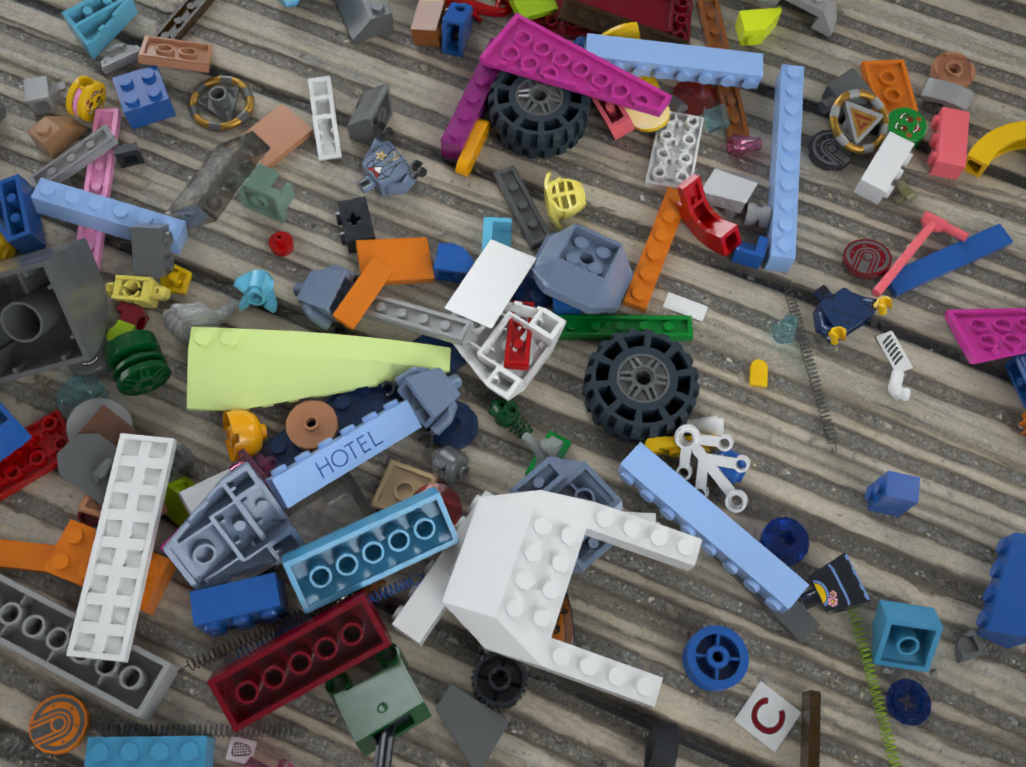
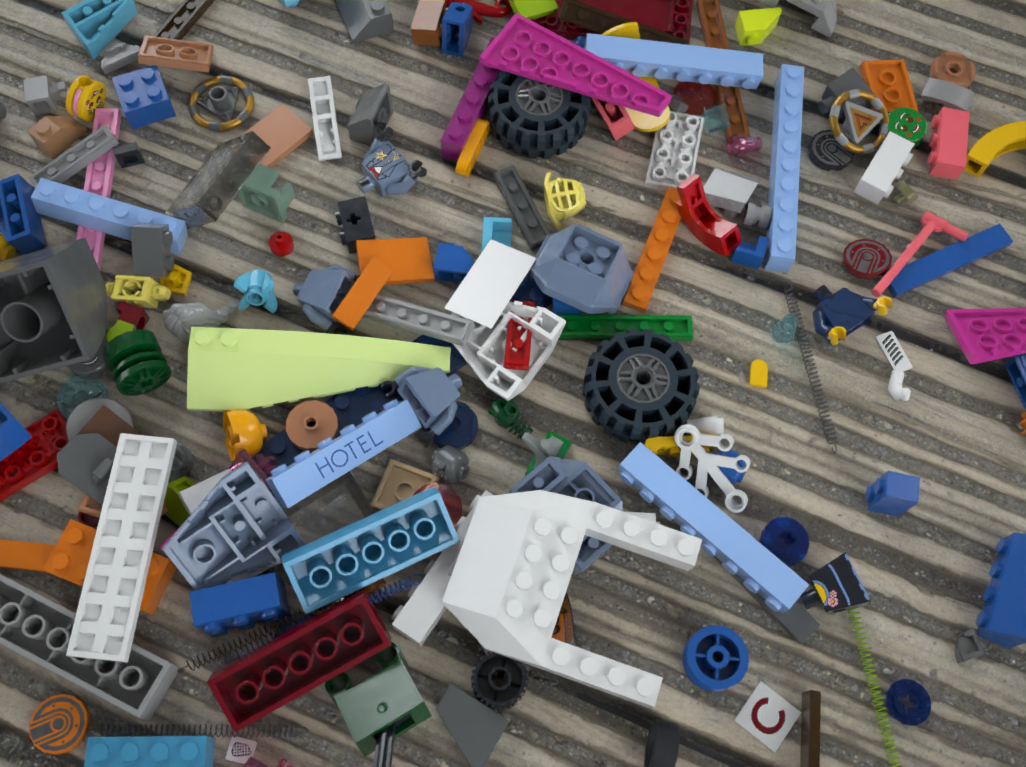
white sticker [663,292,708,322] -> none
dark azure slope [872,600,944,672] -> none

